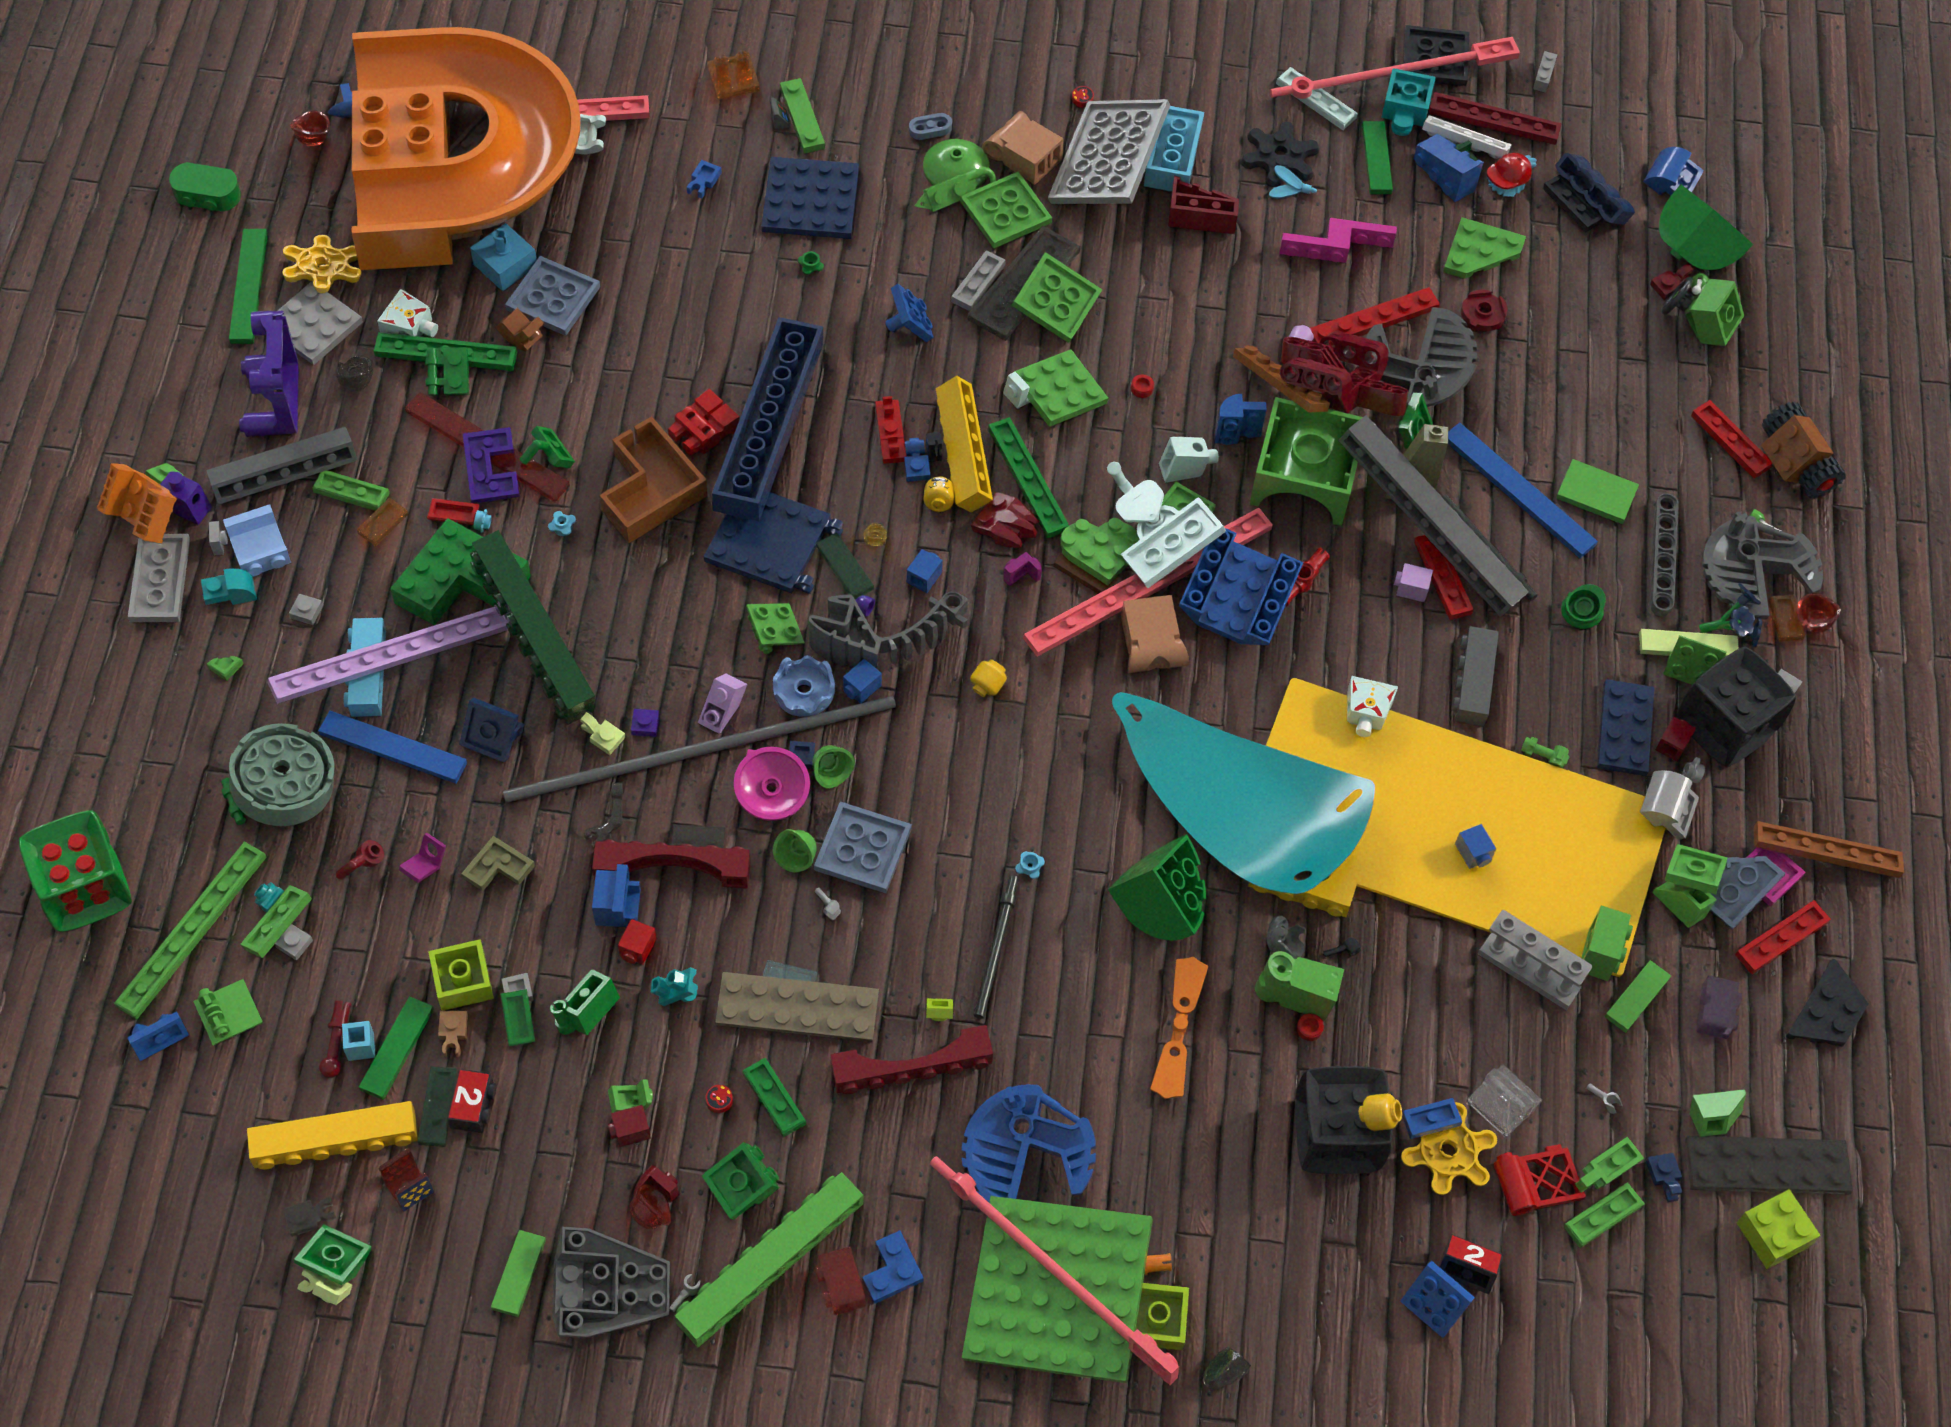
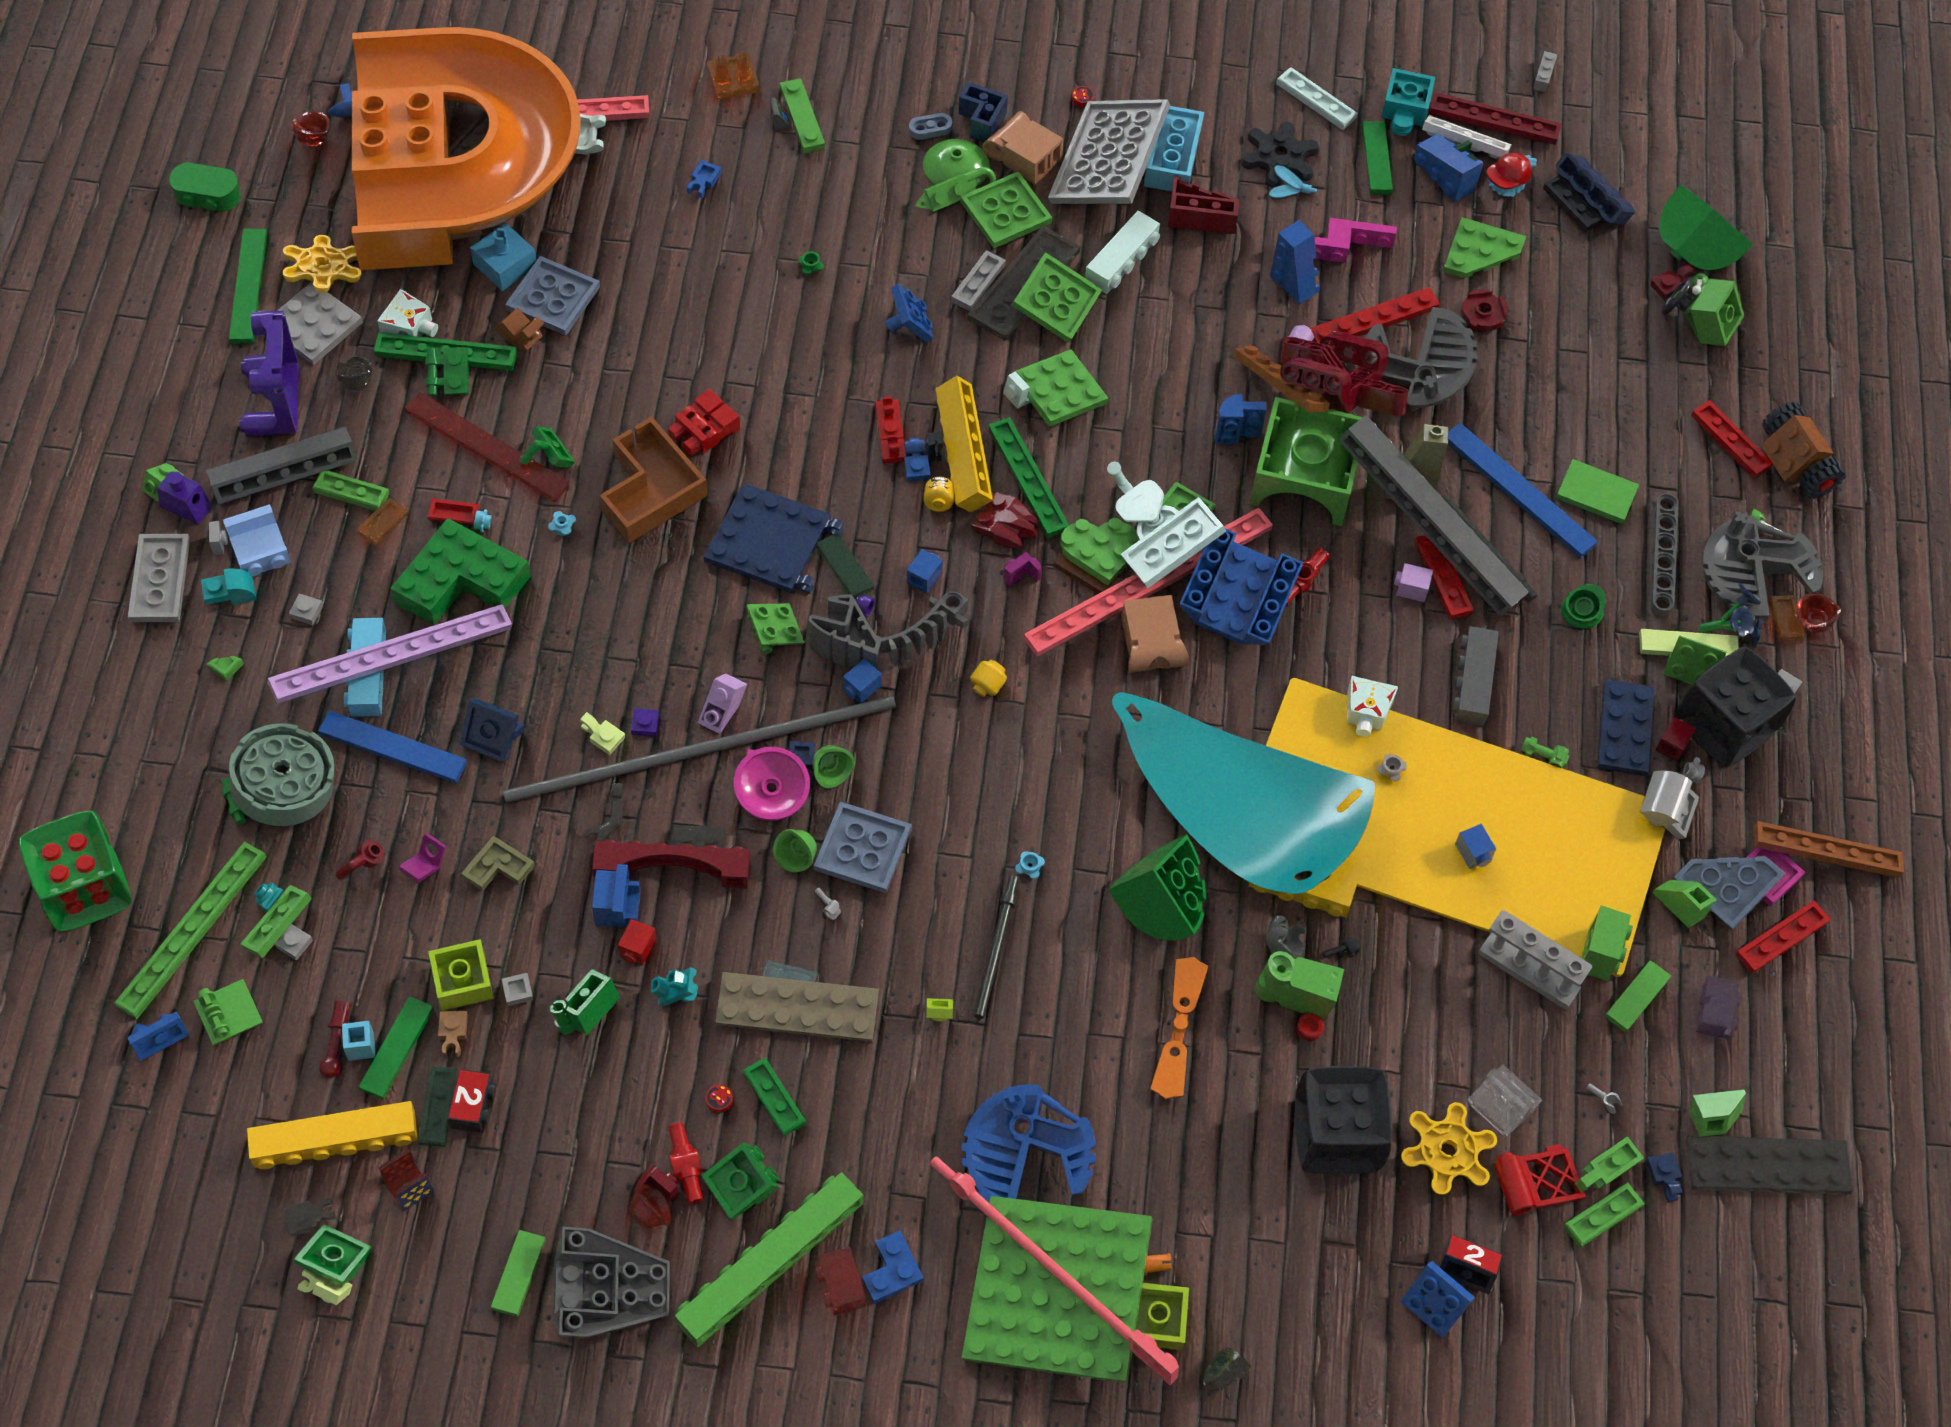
orange plate [97,463,177,544] -> none
dark purple plate [463,427,520,503] -> none
dark green brick [470,530,595,725] -> none
green tile [501,989,535,1046] -> none
bright green bracket [608,1079,653,1113] -> none
dark red brick [608,1105,651,1147] -> none
light grey hand [669,1274,700,1312] -> none
dark blue brick [712,317,823,521] -> none
dark blue plate [761,157,859,239] -> none
medium blue plate [773,655,835,717] -> none
dark red arch [830,1025,993,1094] -> none
clear yellow plate [863,523,887,546] -> none
red tile [1131,375,1154,398] -> none
light aqua torso [1159,437,1219,483] -> none
coral bar [1270,37,1520,99] -> none
yellow head [1359,1093,1402,1131] -> none
green plate [1398,393,1433,449] -> none
blue plate [1402,1098,1462,1139] -> none
black plate [1403,25,1469,86] -> none
blue brick [1643,147,1704,195] -> none
bright green plate [1665,844,1728,895] -> none
lime brick [1737,1189,1821,1269] -> none
black wing [1786,959,1869,1047] -> none
none -> red pin [668,1122,703,1205]
none -> dark blue brick [958,82,1008,142]
none -> light aqua brick [1085,211,1160,294]
none -> blue wedge [1270,220,1320,304]
none -> light grey plate [1377,754,1407,782]

